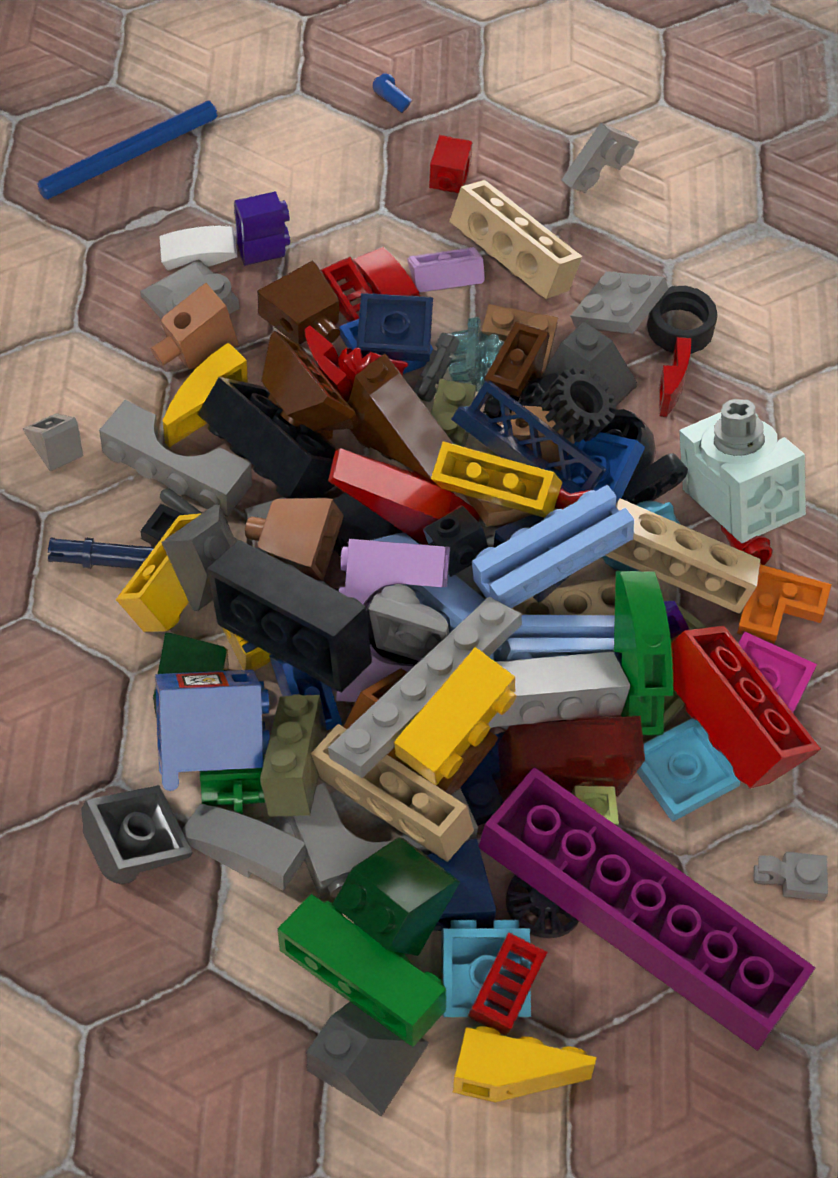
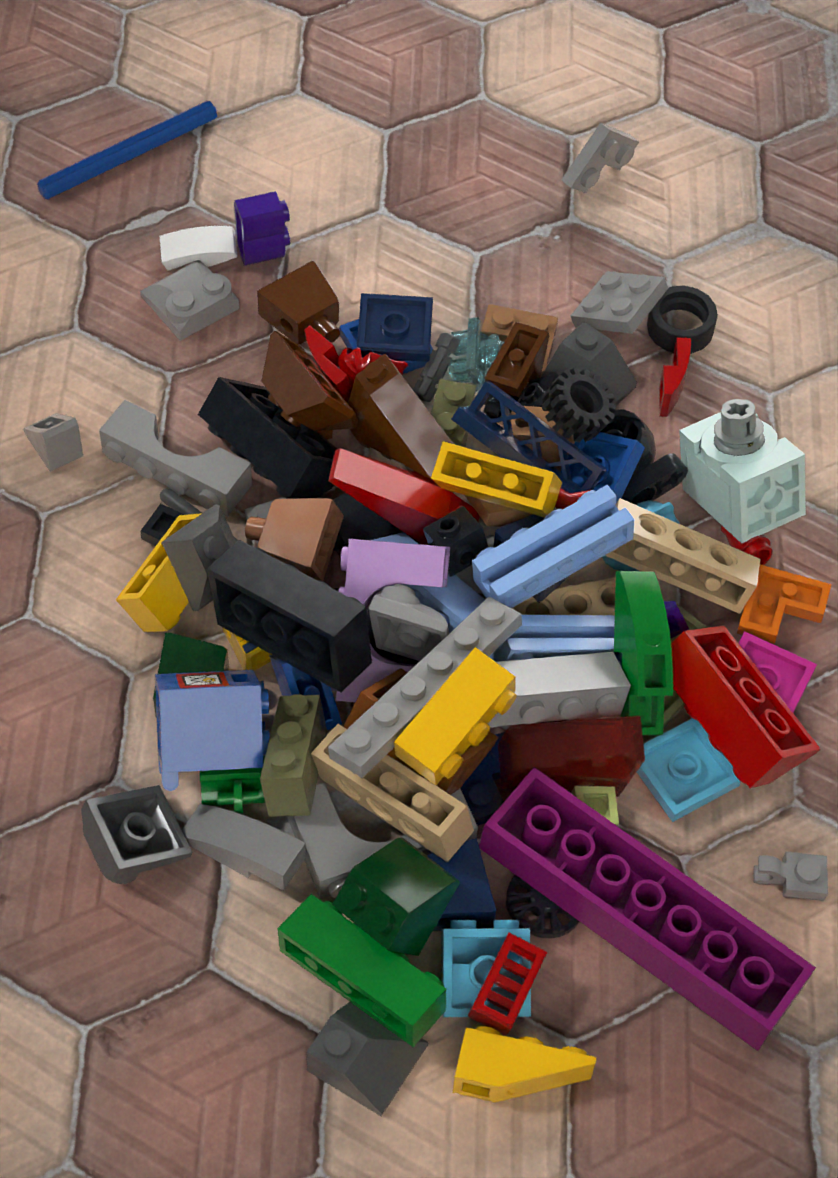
dark blue pin [48,537,155,569] -> none
nougat torso [150,283,239,369] -> none
yellow slope [162,342,248,448] -> none
red slope [320,257,374,322] -> none
red slope [353,247,420,297] -> none
blue arm [373,73,412,113] -> none
lavender slope [407,247,485,292] -> none
red brick [429,135,473,194] -> none
tan brick [449,180,583,299] -> none

